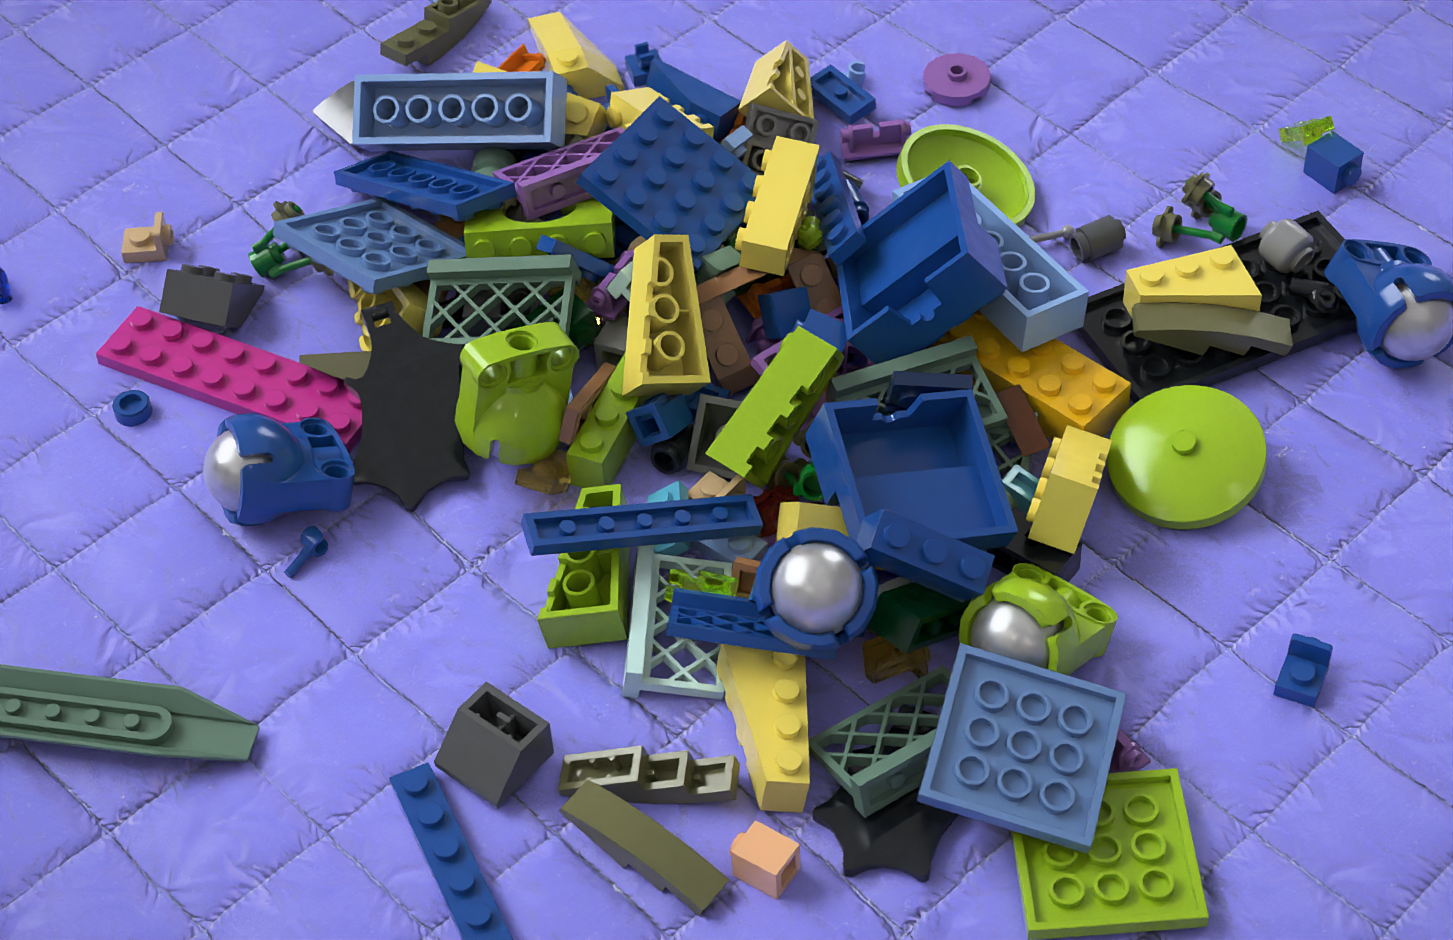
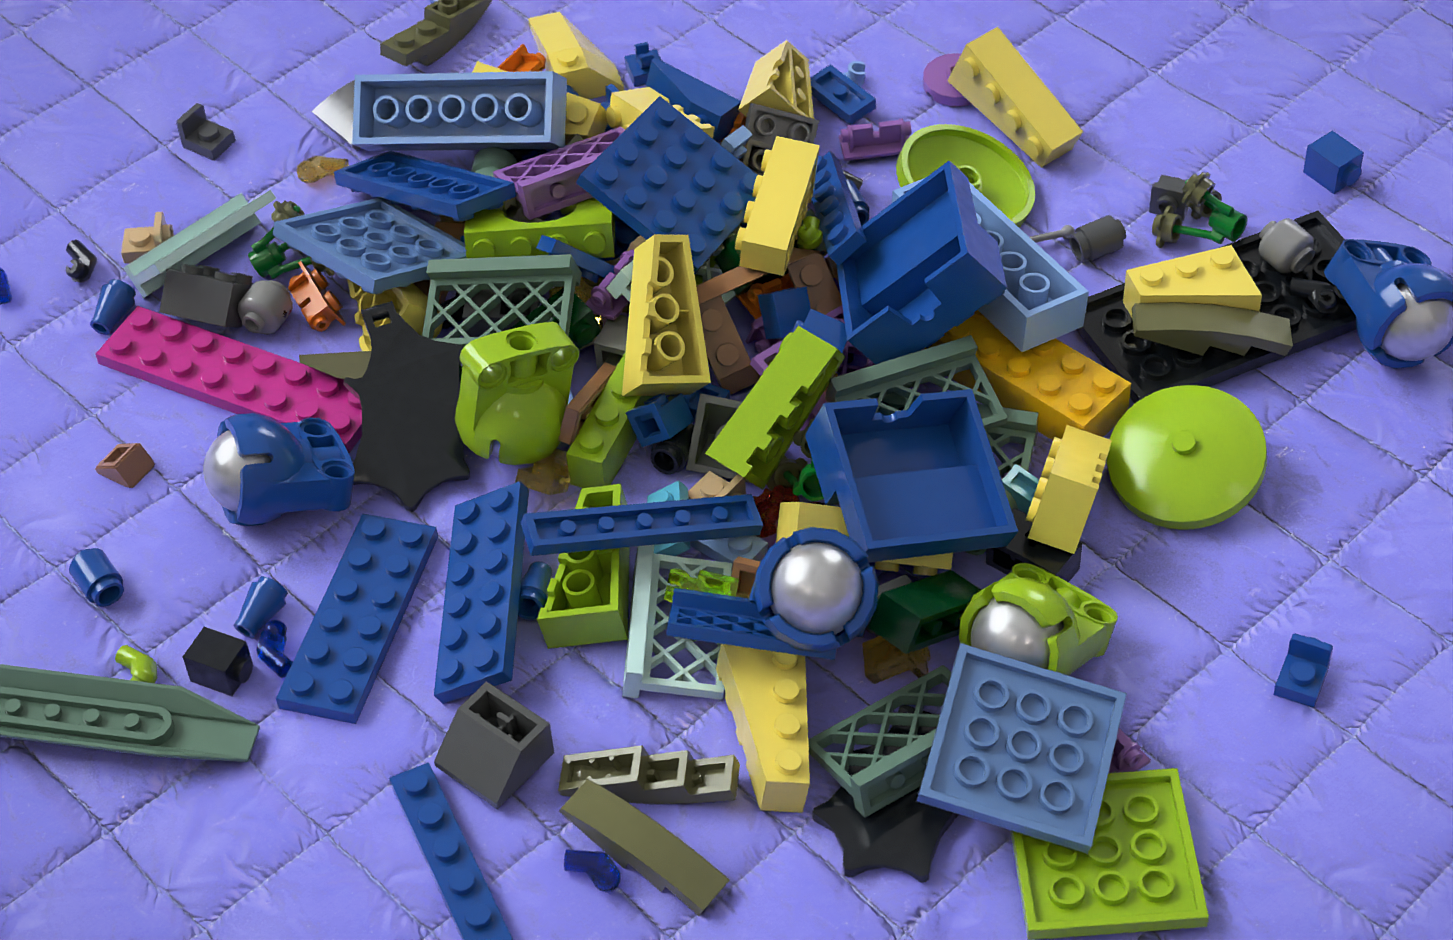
blue tile [112,390,153,426] -> none
blue hand [284,526,328,578] -> none
sand green slope [696,245,741,286] -> none
light nougat brick [729,820,801,899] -> none
blue brick [856,509,995,602] -> none
dark blue plate [885,371,973,414] -> none
reddish brown sticker [995,384,1050,457] -> none
clear neon green plate [1278,115,1335,146] -> none
none -> black arm [66,240,97,282]
none -> blue brick [69,548,124,607]
none -> blue cone [90,279,136,335]
none -> medium nougat slope [95,443,155,488]
none -> lime arm [115,645,157,683]
none -> light aqua fence [123,190,277,298]
none -> dark grey bracket [176,103,236,161]
none -> black brick [182,626,253,696]
none -> blue cone [233,576,288,638]
none -> light grey head [238,280,293,335]
none -> clear blue arm [257,620,293,678]
none -> blue plate [276,513,438,724]
none -> orange hinge [288,261,346,332]
none -> clear yellow arm [296,156,349,183]
none -> blue plate [434,481,529,704]
none -> blue cone [518,561,552,620]
none -> clear blue arm [564,849,621,892]
none -> light yellow wedge [947,27,1083,168]
none -> dark grey bracket [1149,174,1189,220]

